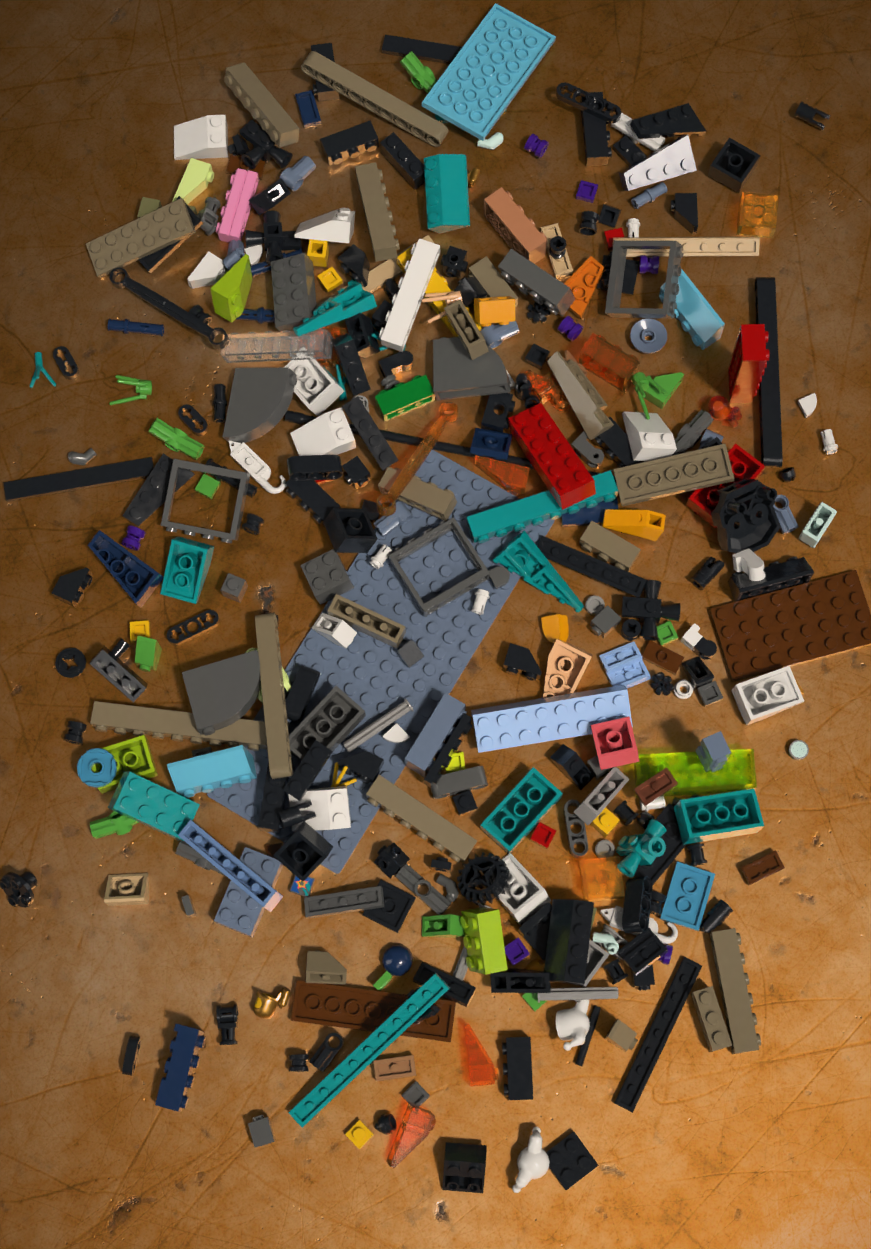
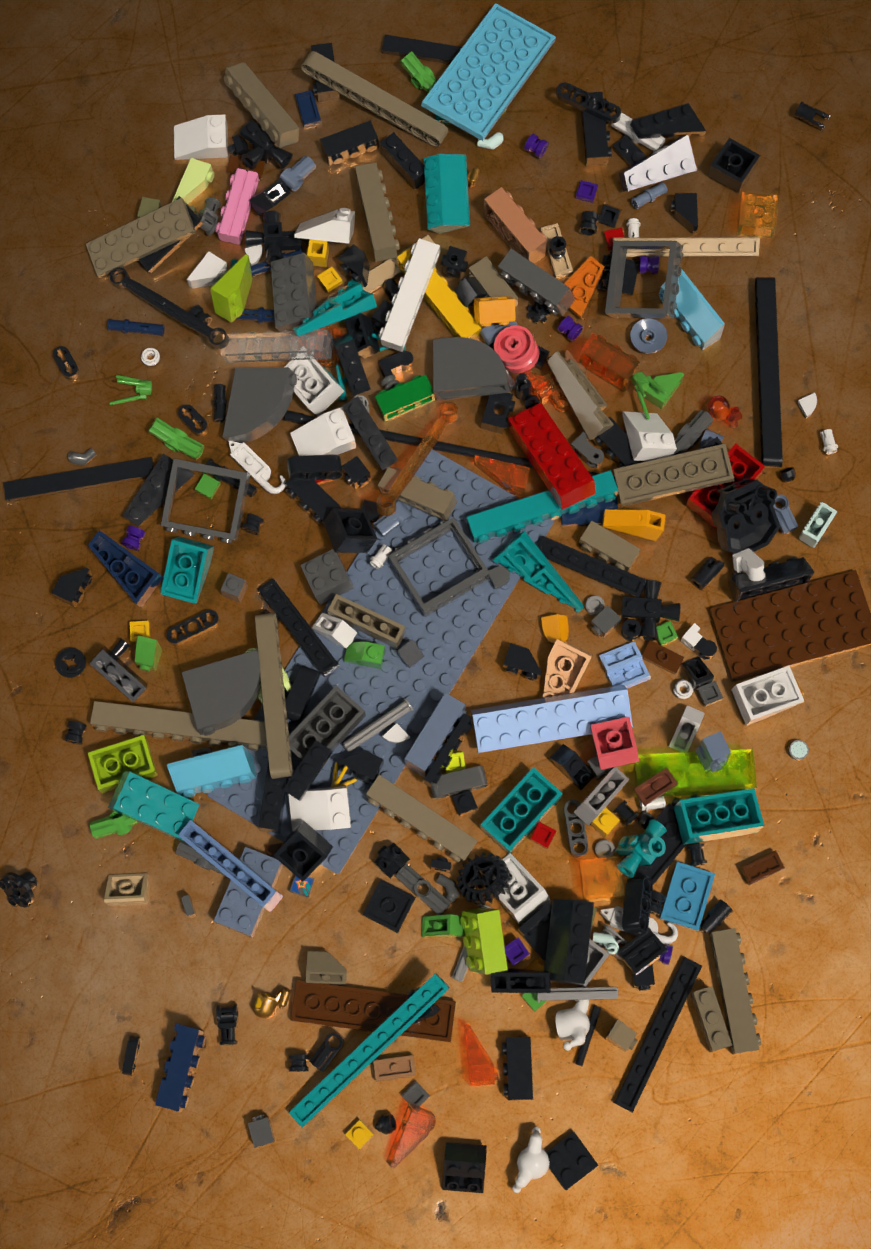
teal plant [30,352,56,388] -> none
dark azure tile [77,748,117,788] -> none
sand blue piece [223,240,245,270] -> none
black hinge [277,800,316,829] -> none
dark grey plate [304,886,384,919] -> none
bright green tile [373,971,393,991] -> none
dark blue hair [382,944,413,976] -> none
black plate [413,962,476,1007] -> none
light nougat plant [421,291,463,323] -> none
dark tan brick [444,299,489,360] -> none
dark blue plate [470,428,512,460] -> none
white pin [471,589,490,615] -> none
black bush [603,959,628,985] -> none
black plant [650,672,673,696] -> none
red brick [728,324,769,403] -> none
none -> white plate [141,348,160,366]
none -> black tile [258,578,340,677]
none -> bright green slope [344,642,386,669]
none -> coral wheel [494,325,540,374]
none -> white slope [669,705,705,755]

